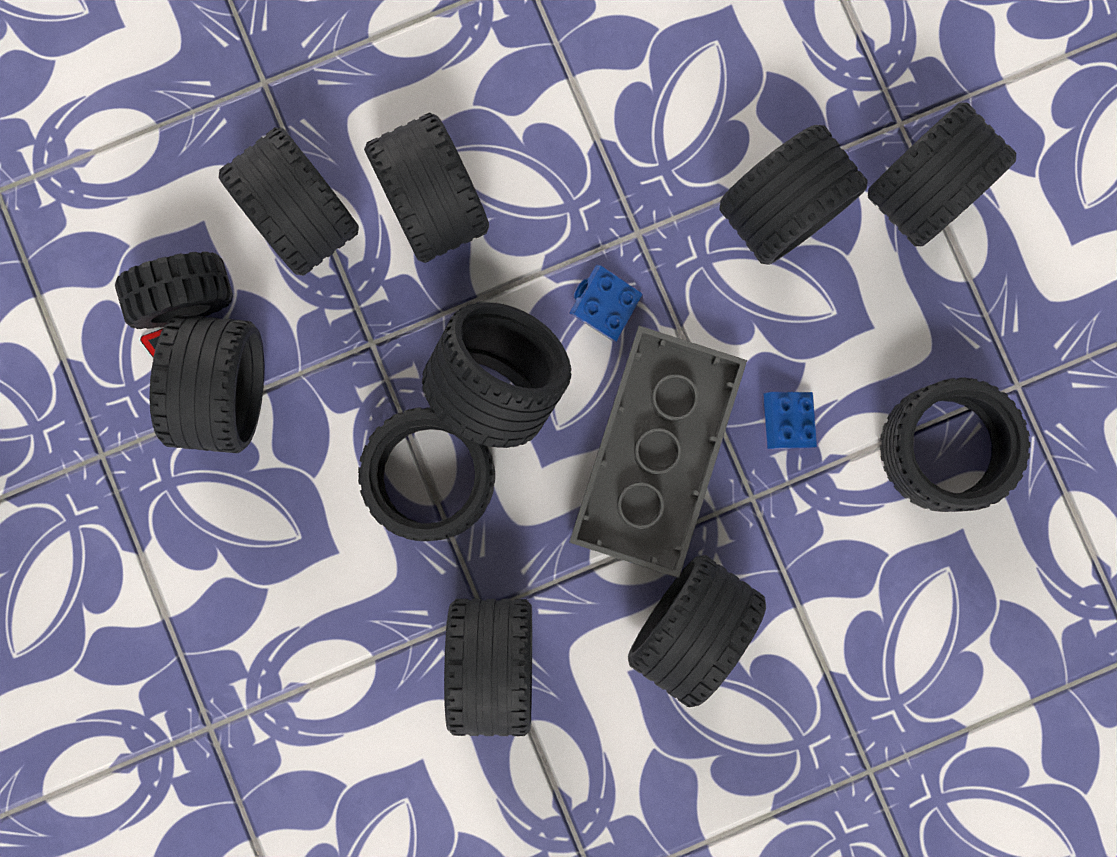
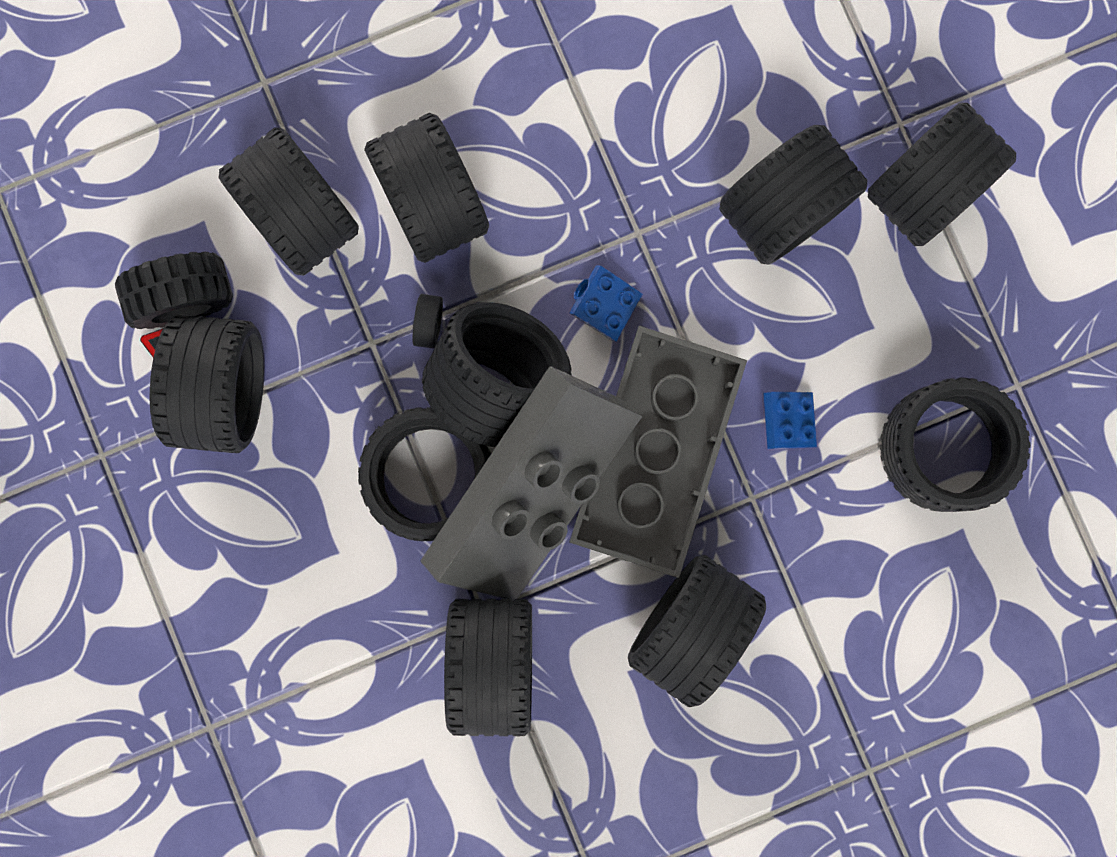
none -> black tyre [412,294,443,349]
none -> dark grey plate [420,366,642,600]

